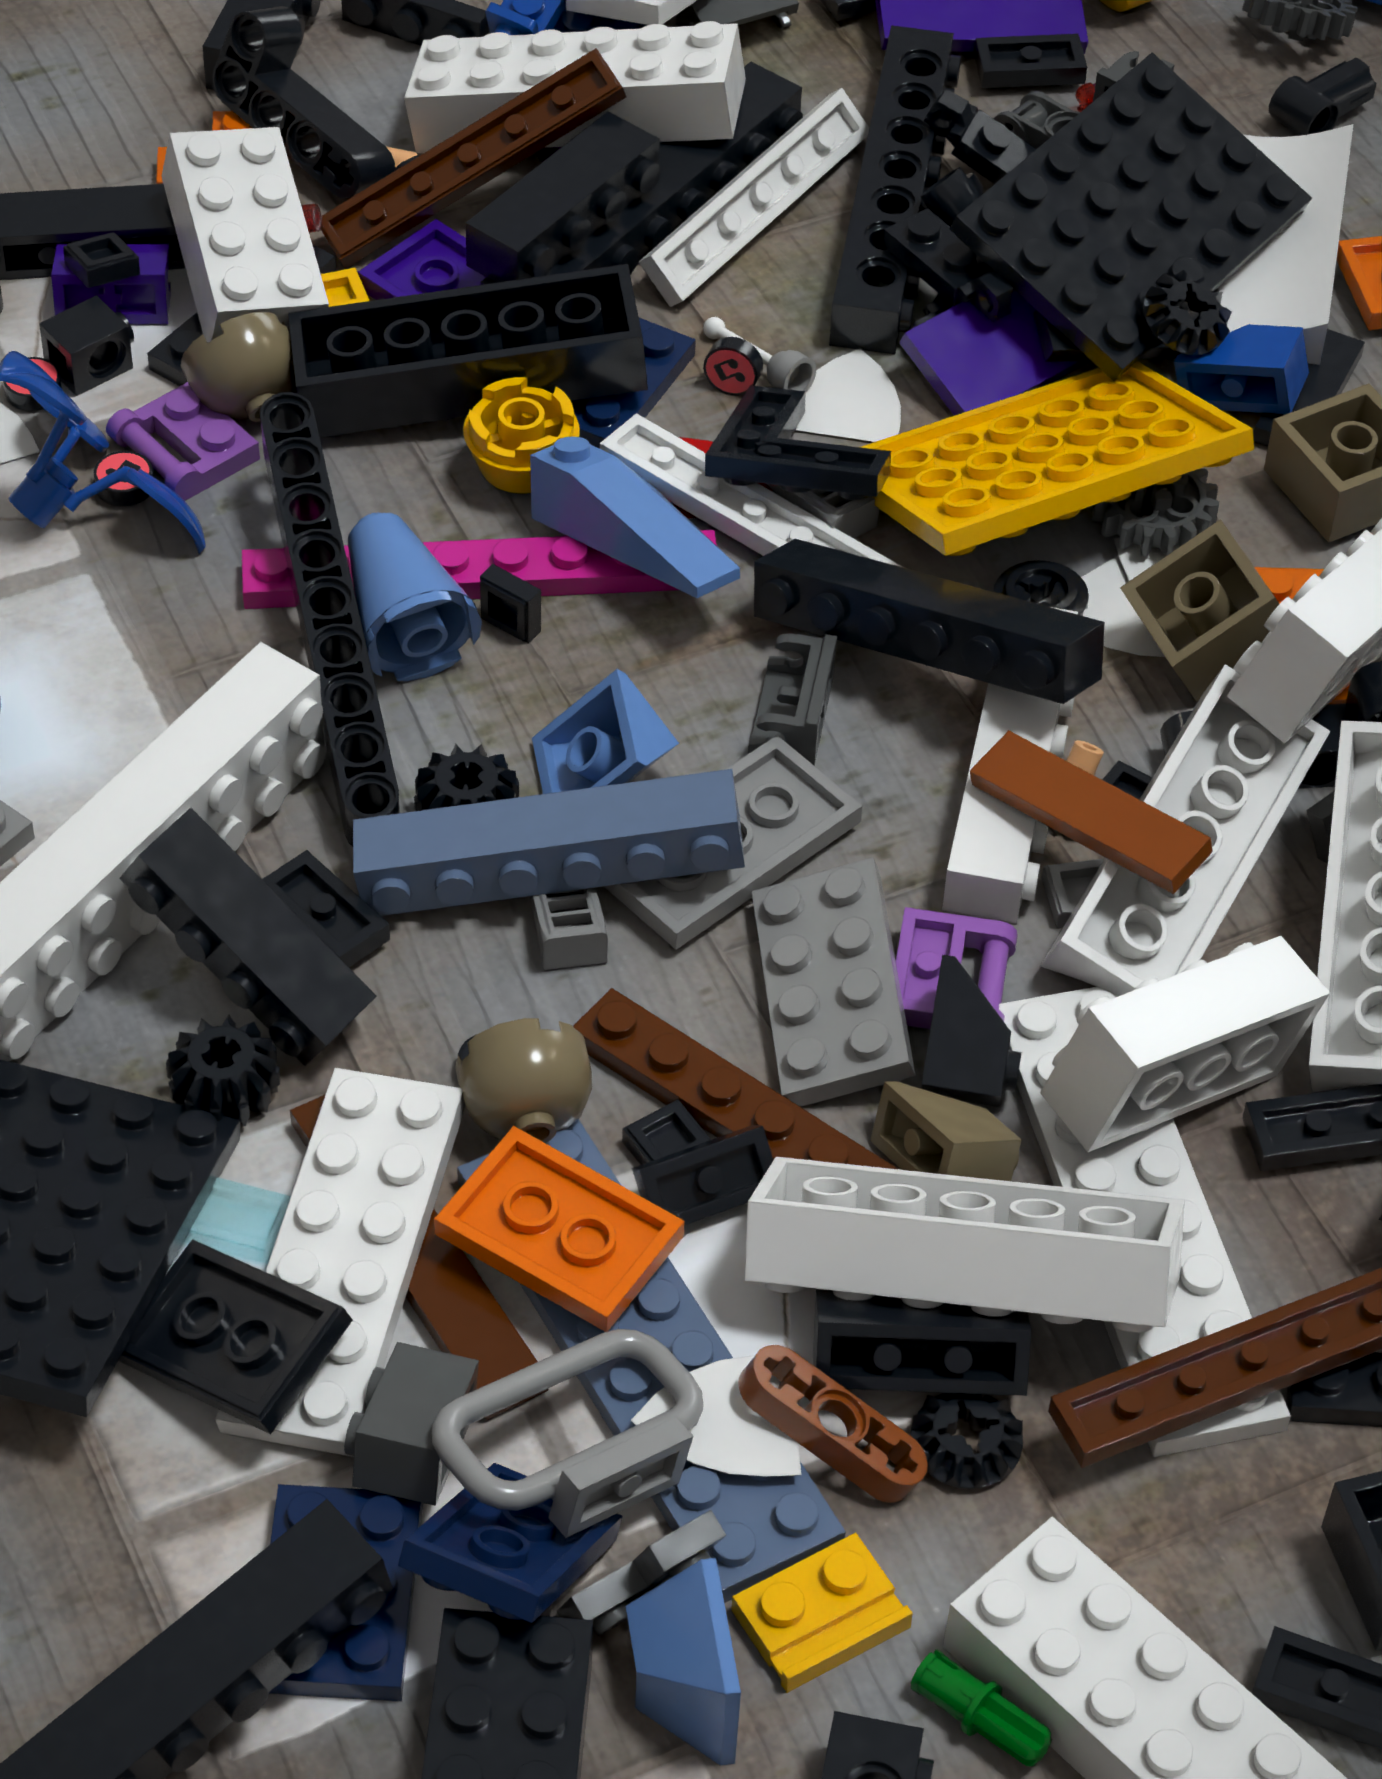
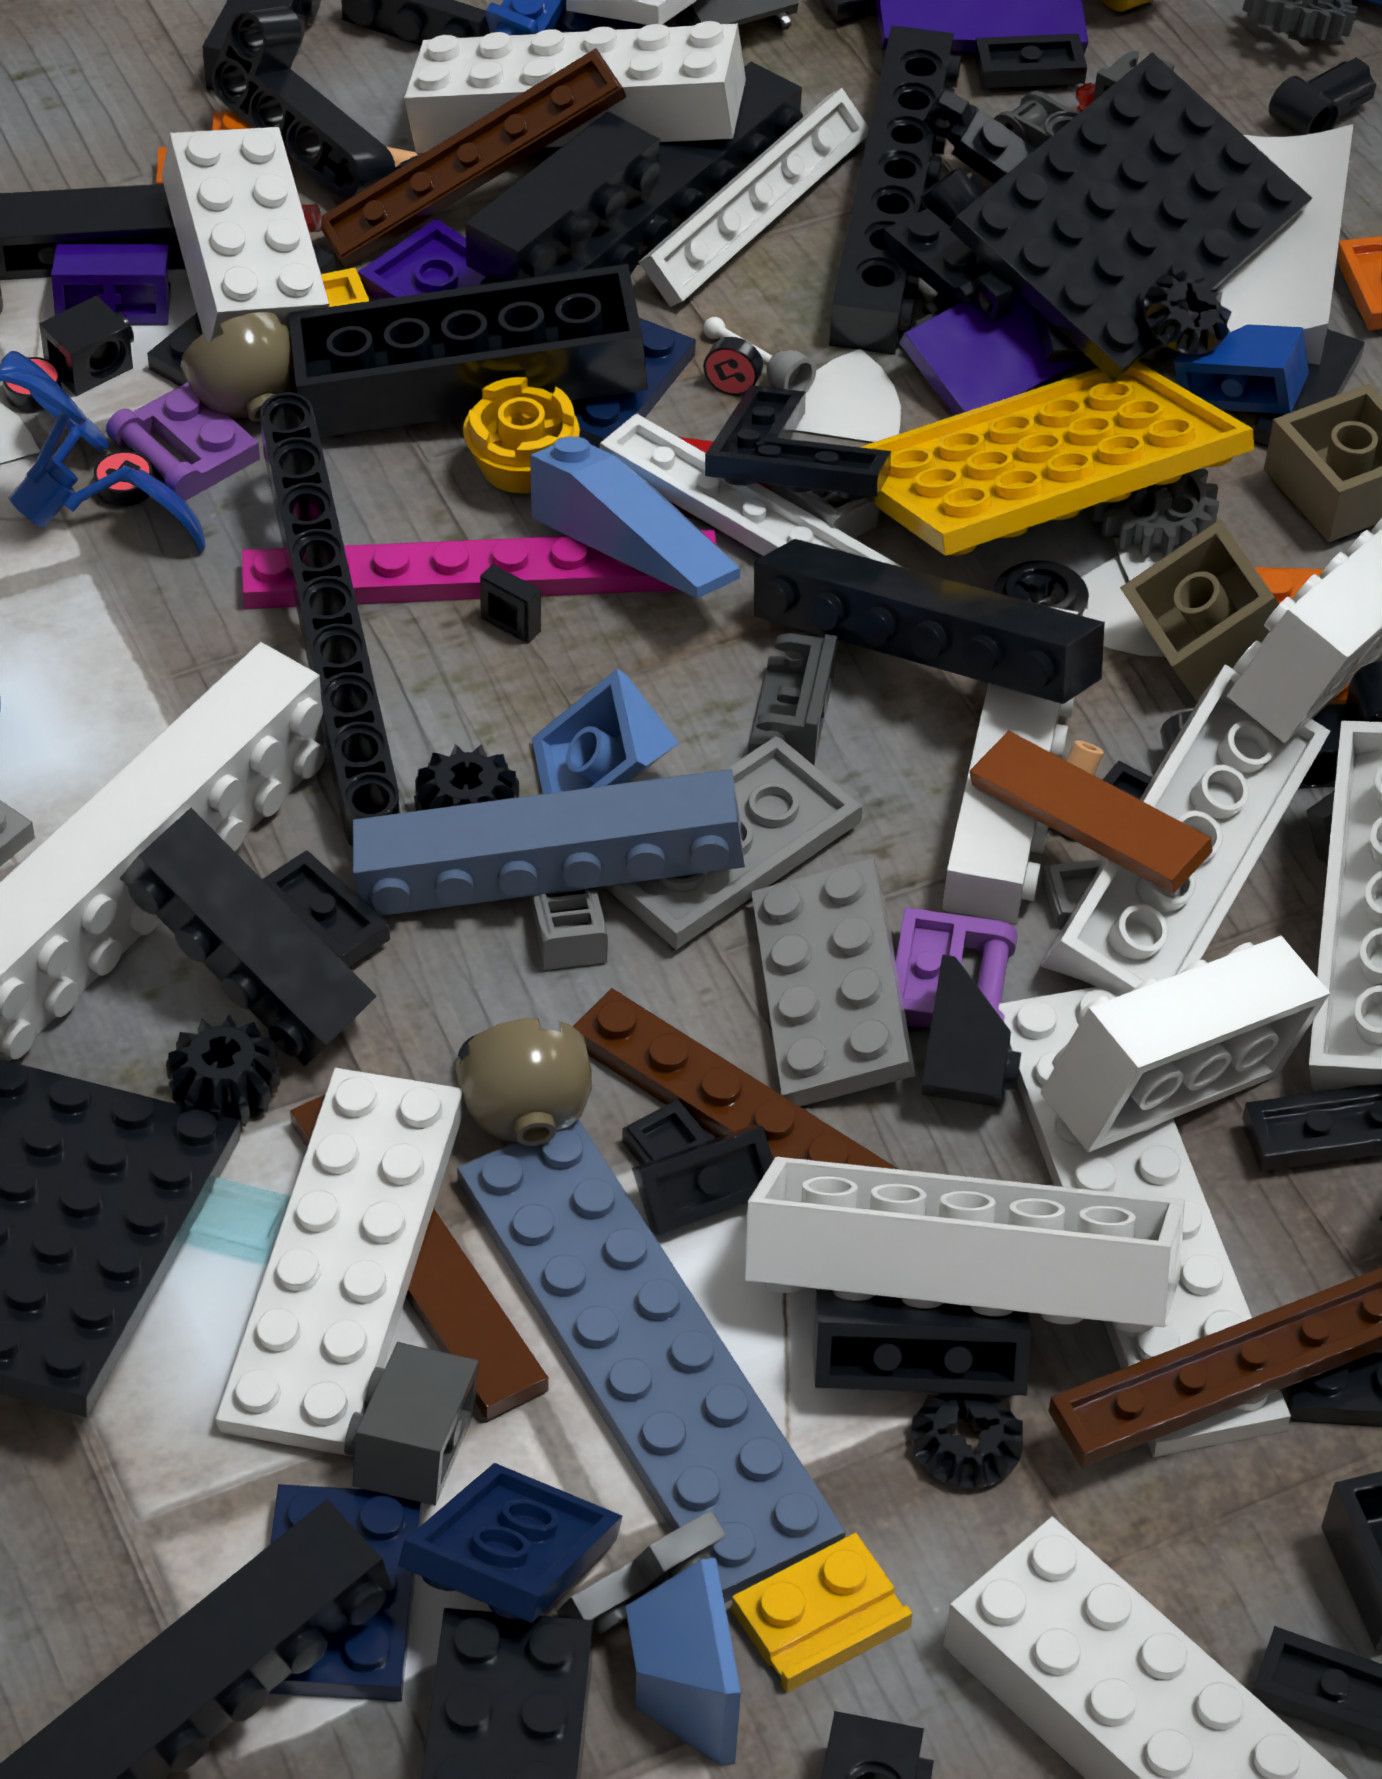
black tile [63,232,140,288] -> none
black tile [119,1239,353,1434] -> none
medium blue cone [347,512,482,681] -> none
light grey bar [432,1329,703,1538] -> none
orange plate [434,1126,685,1332] -> none
white sticker [631,1355,802,1477] -> none
dark orange beam [738,1345,928,1503] -> none
dark tan slope [870,1081,1022,1181] -> none
green axle [911,1649,1053,1767] -> none

